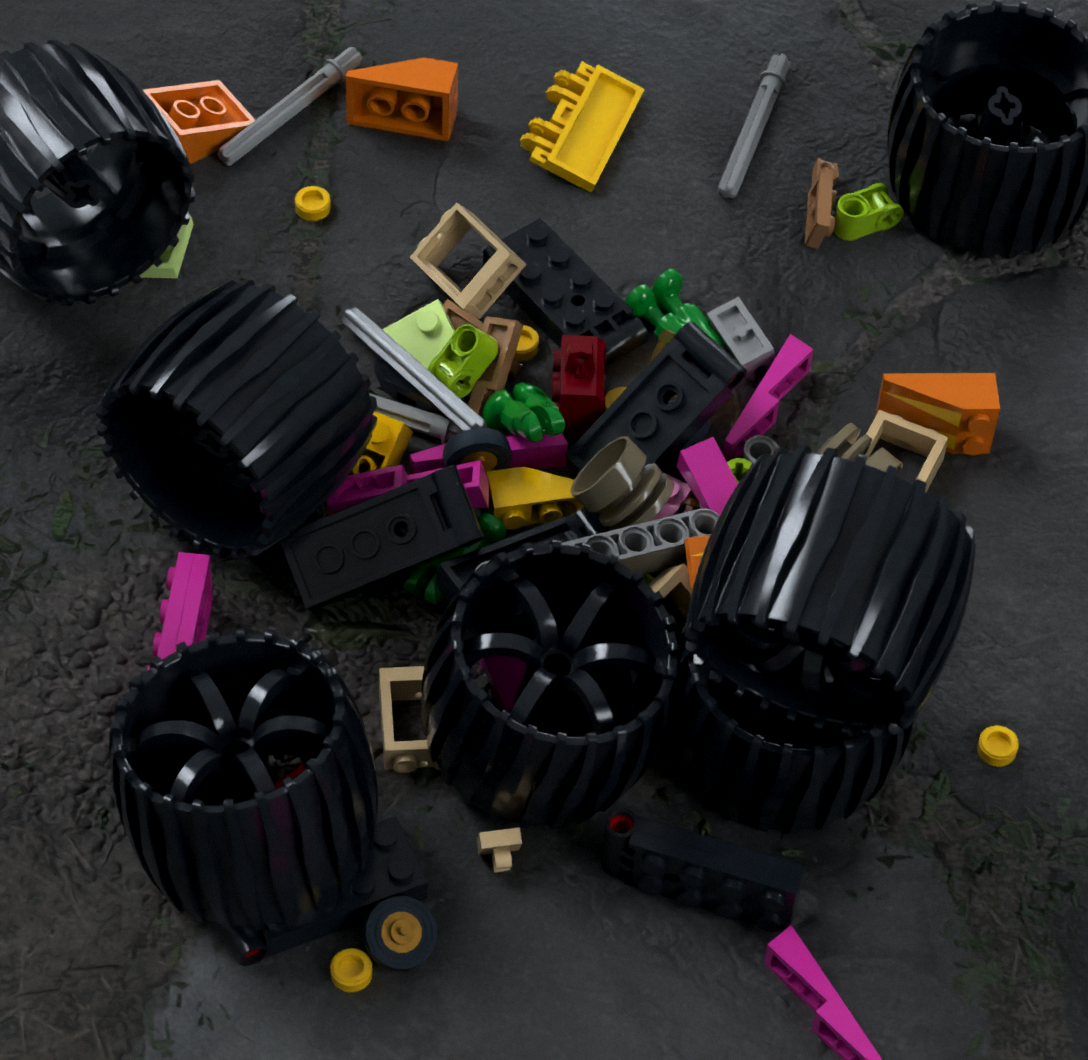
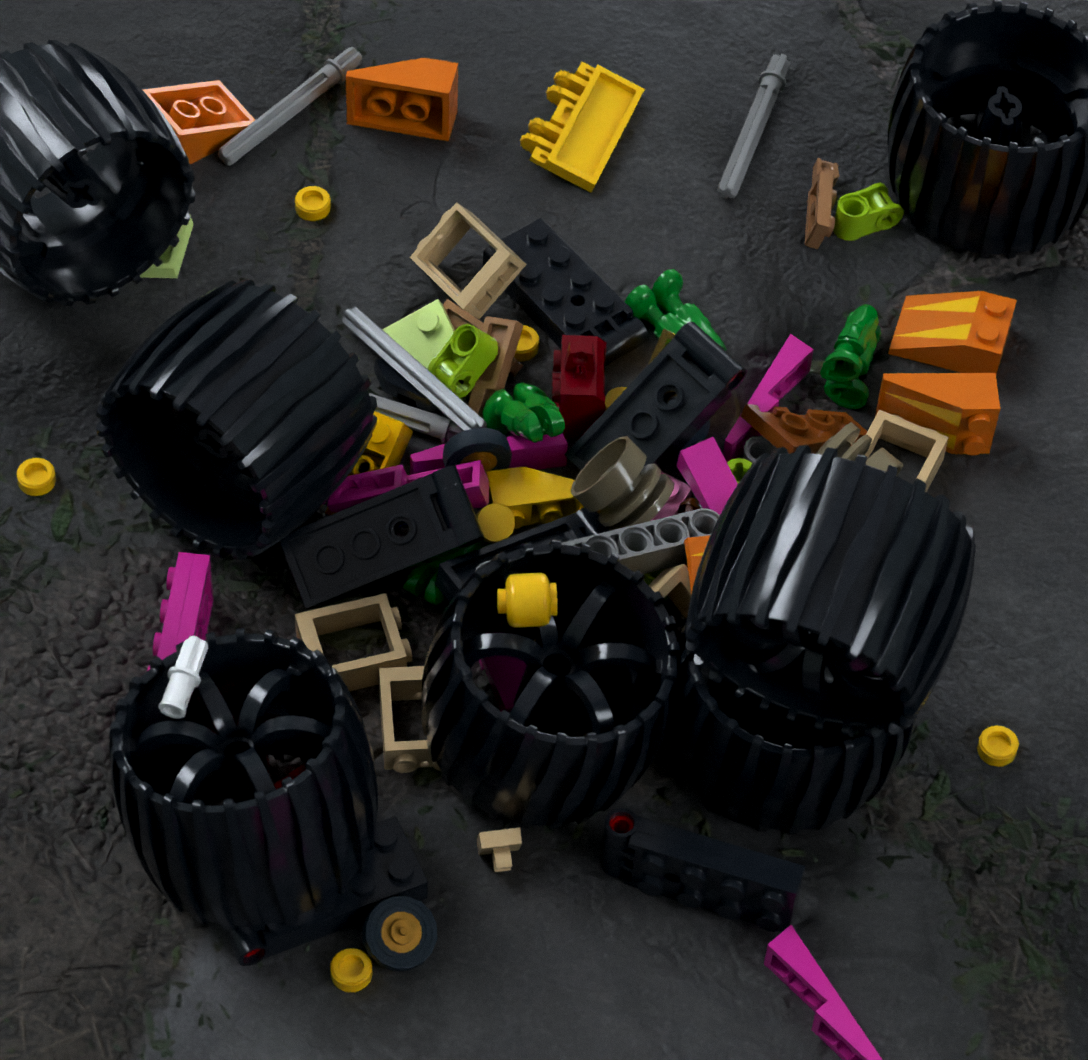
light grey hinge [707,297,776,381] -> none
none -> yellow tile [17,458,56,496]
none -> white axle [159,636,208,719]
none -> tan window [295,593,412,691]
none -> yellow tile [476,503,515,543]
none -> yellow head [497,573,557,628]
none -> dark orange wing [741,404,867,454]
none -> green piece [820,304,882,409]
none -> orange slope [888,291,1017,375]

